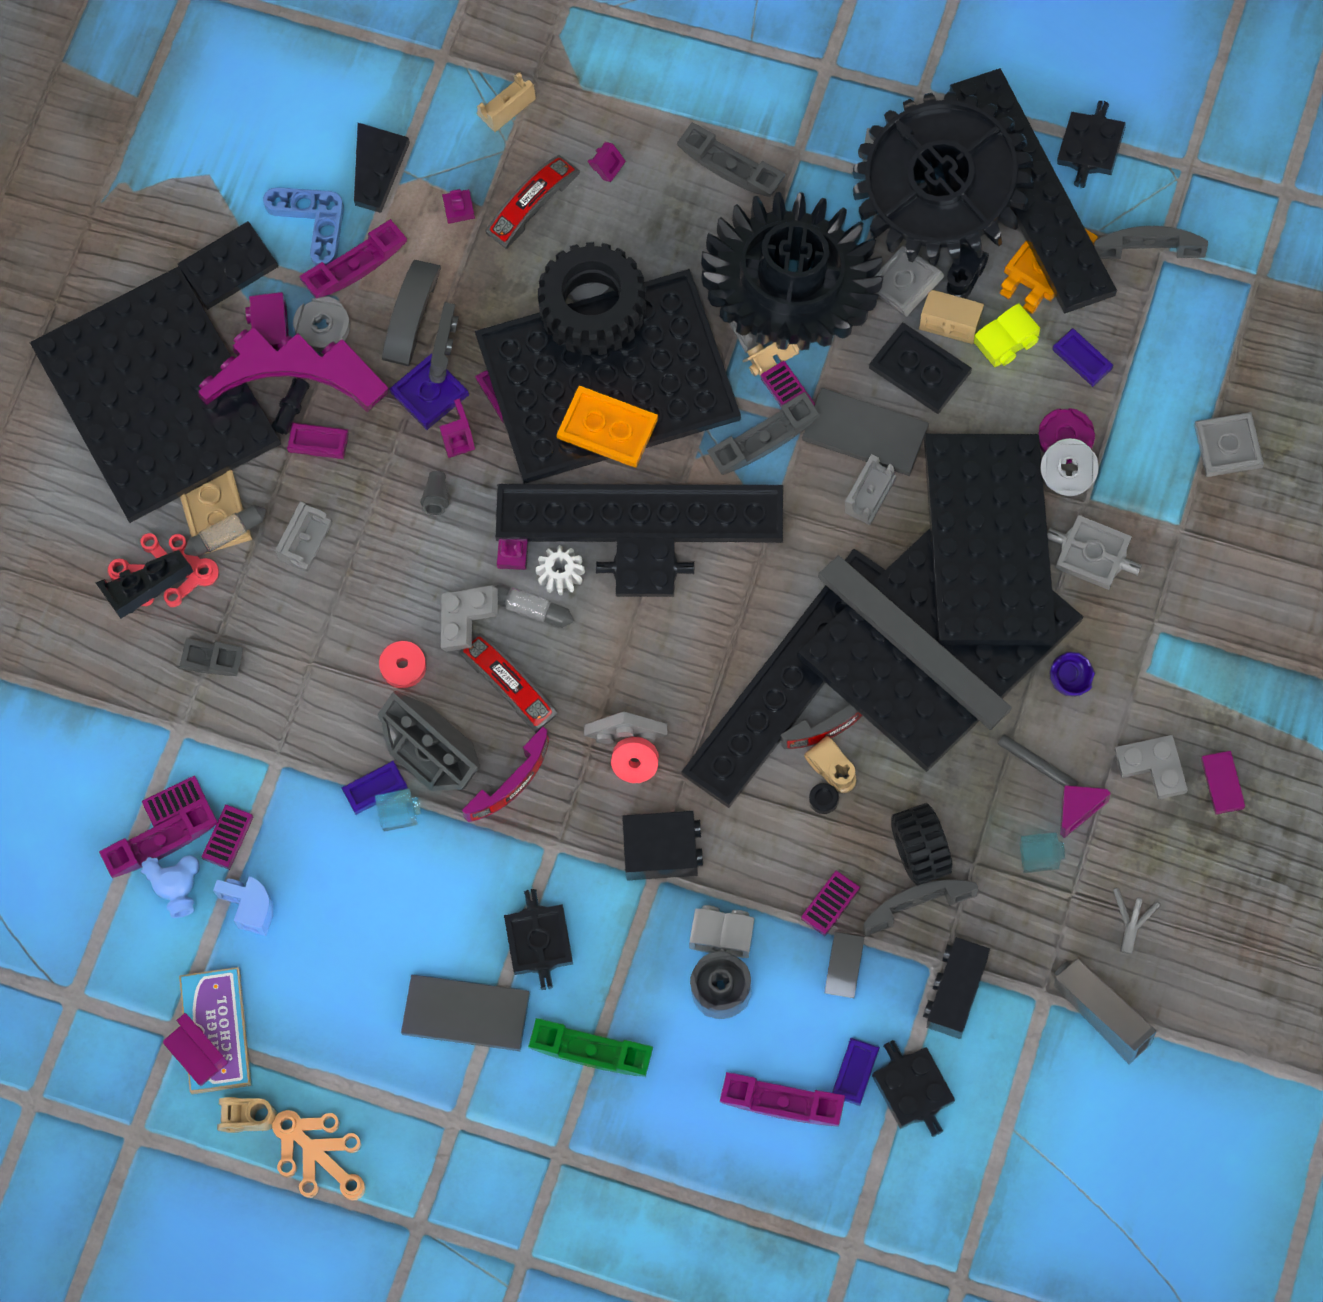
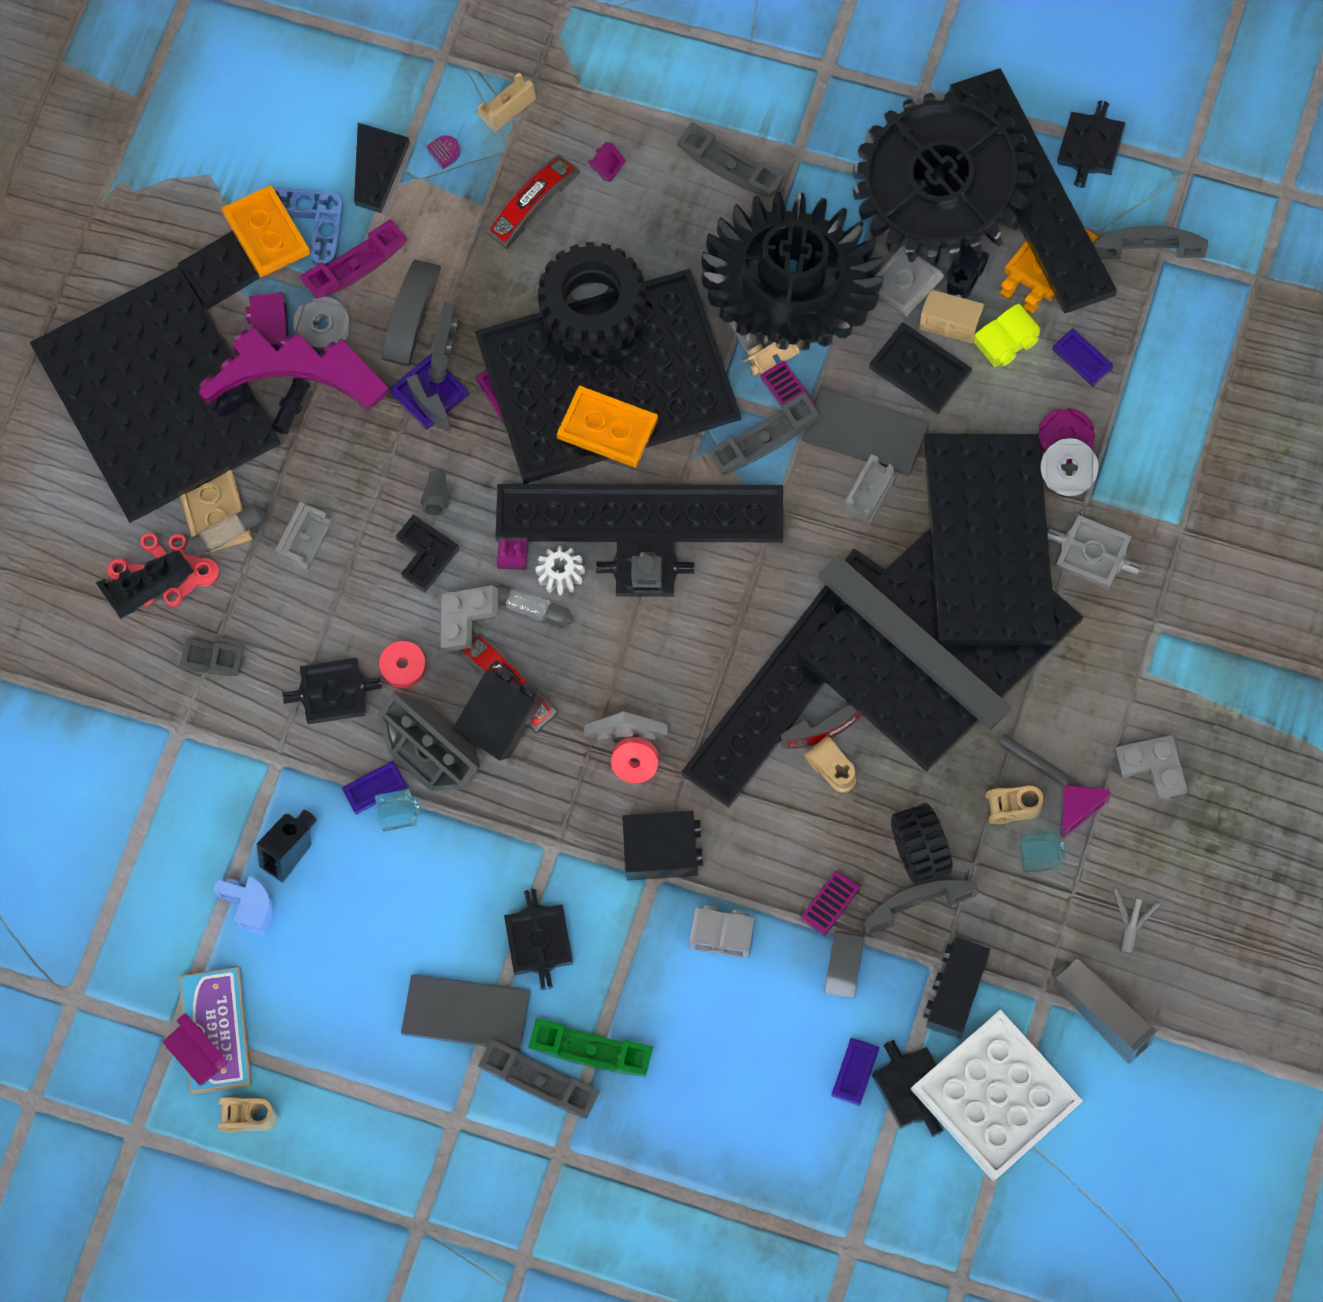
magenta slope [99,797,218,878] -> none
light blue animal [141,855,199,918] -> none
tile [142,775,206,827] -> none
magenta tile [201,804,254,870] -> none
light nougat plant [272,1110,366,1201] -> none
magenta tile [287,423,349,459] -> none
magenta panel [439,398,475,458] -> none
magenta tile [442,189,475,224] -> none
magenta slope [462,727,549,822] -> none
dark grey brick [690,951,751,1019] -> none
magenta slope [720,1072,845,1127] -> none
black tile [809,783,839,814] -> none
dark purple hair [1050,652,1095,697] -> none
light grey tile [1194,412,1264,477] -> none
magenta tile [1201,751,1245,815] -> none
none -> light orange plate [221,185,310,278]
none -> black torso [257,810,317,883]
none -> black plate [282,658,382,725]
none -> black plate [396,515,459,593]
none -> dark grey slope [406,374,451,431]
none -> magenta tile [427,136,460,169]
none -> black brick [453,667,544,761]
none -> dark grey slope [478,1039,600,1119]
none -> dark grey brick [631,552,663,588]
none -> white plate [911,1009,1083,1182]
none -> tan piece [985,785,1043,824]

